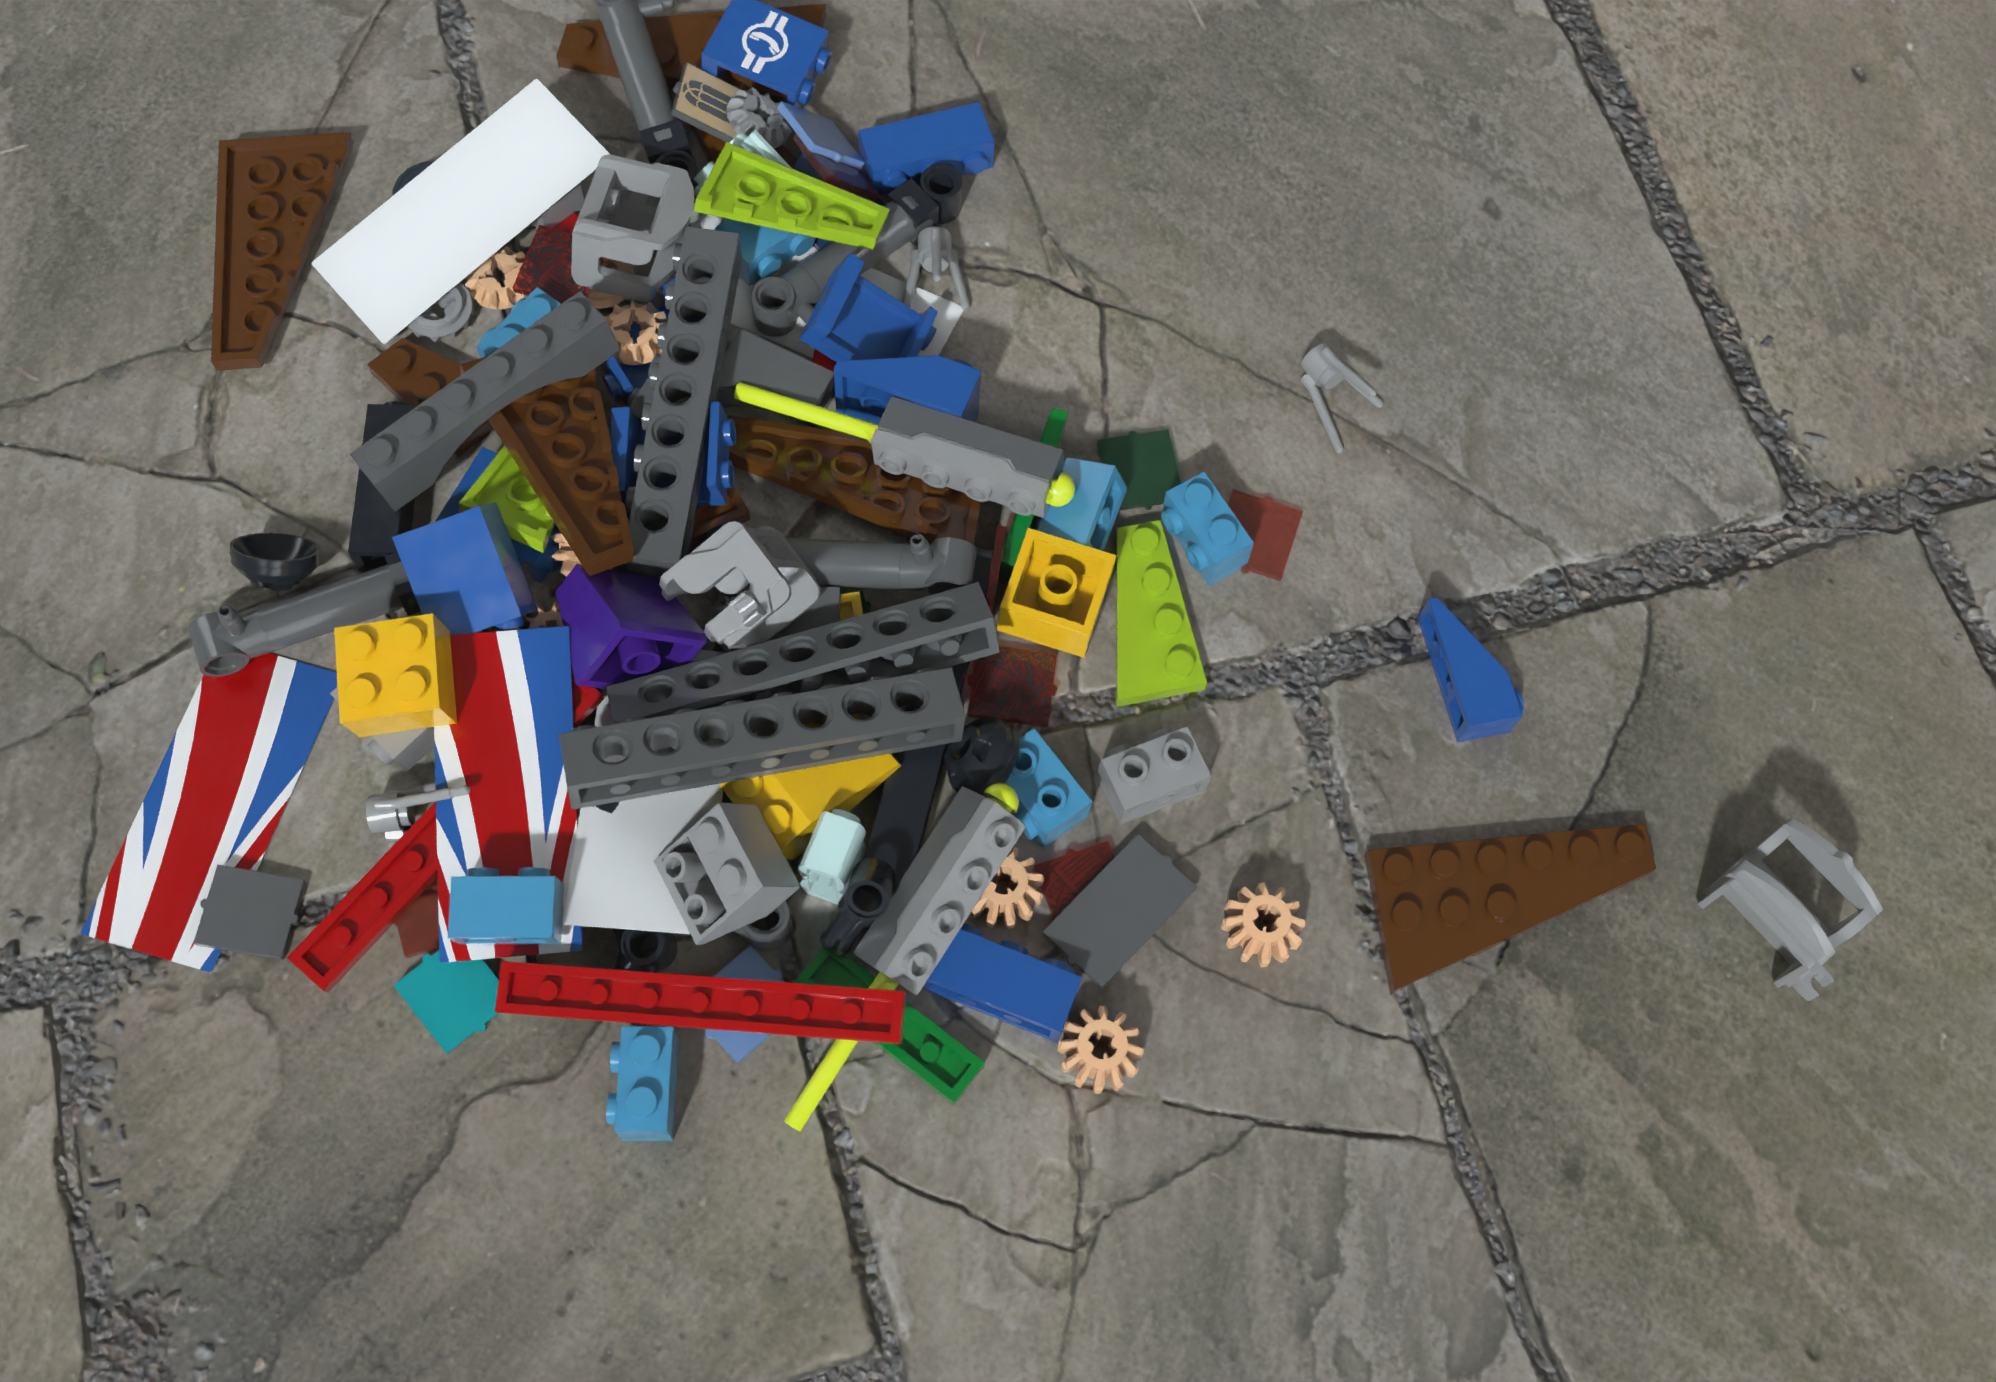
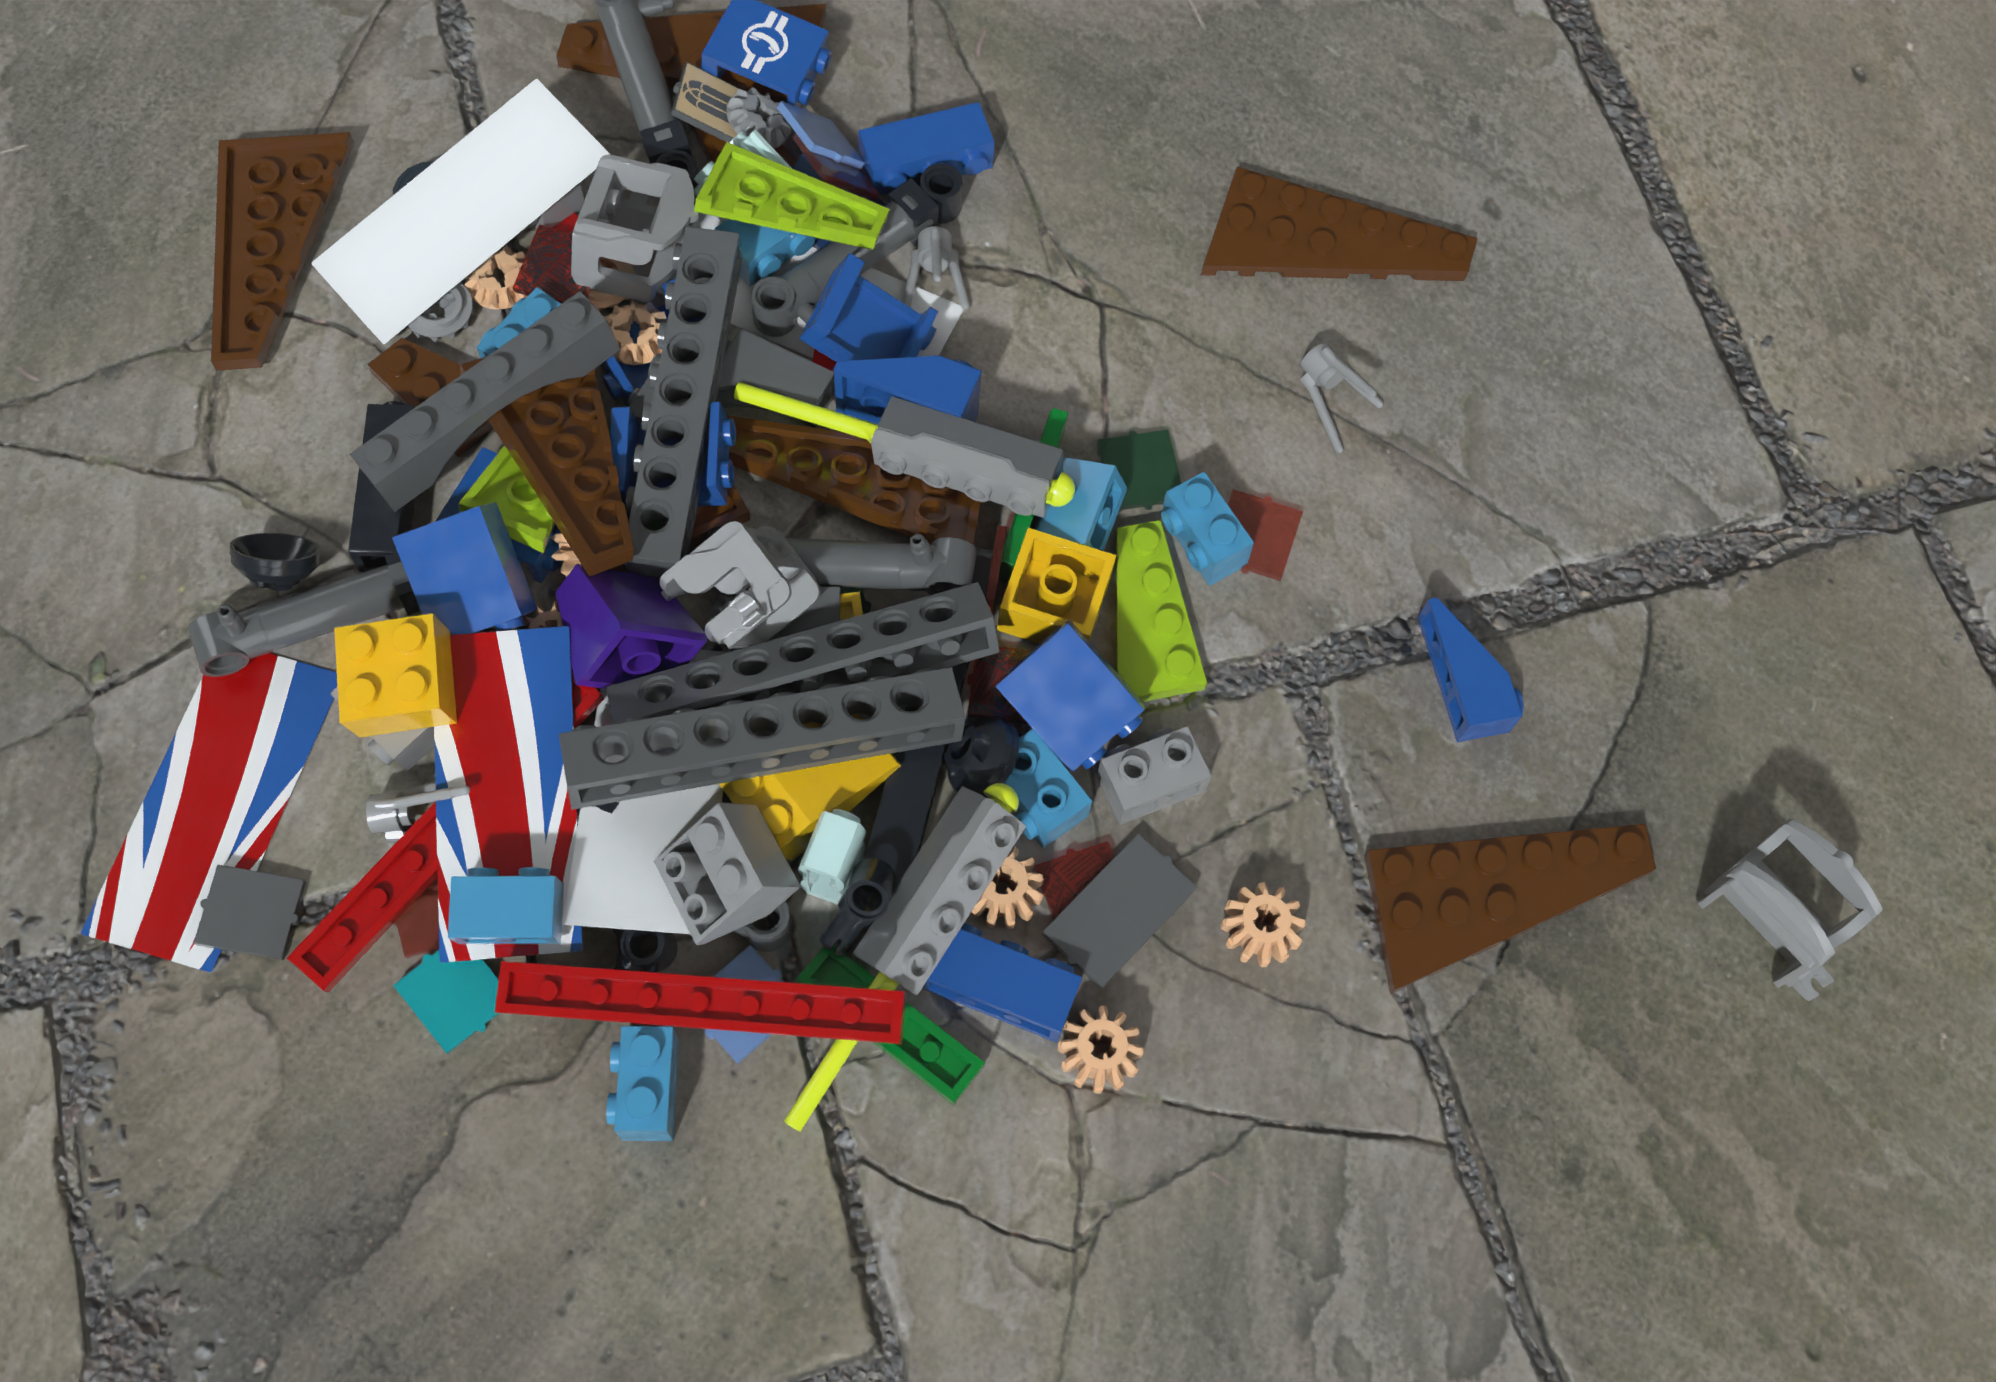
none -> brick [996,619,1145,772]
none -> reddish brown wing [1201,167,1478,281]

